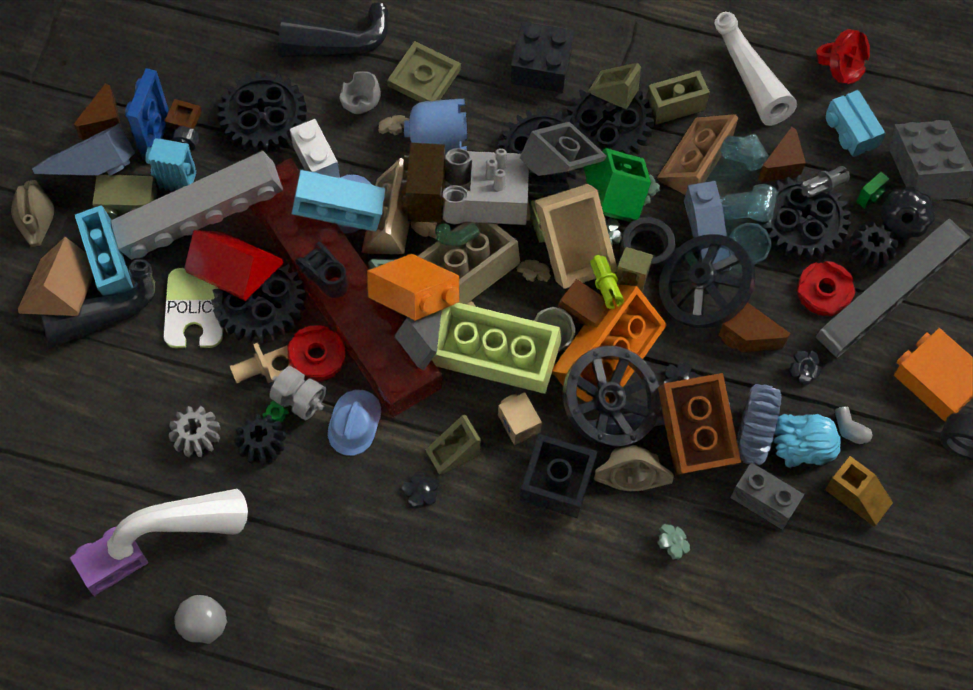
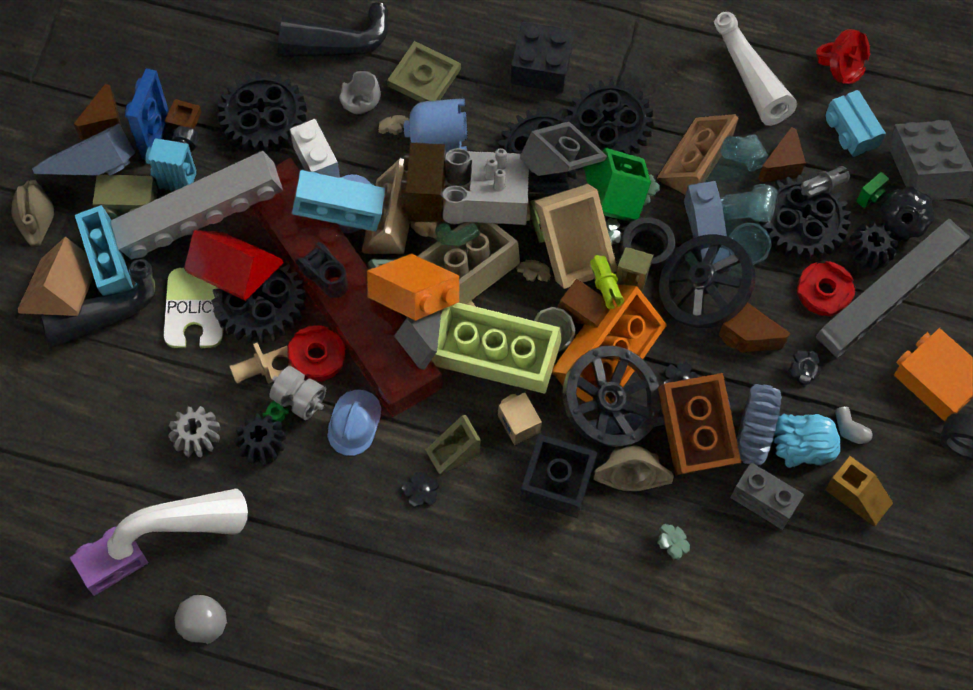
olive slope [588,63,641,109] -> none
olive brick [646,70,710,125] -> none

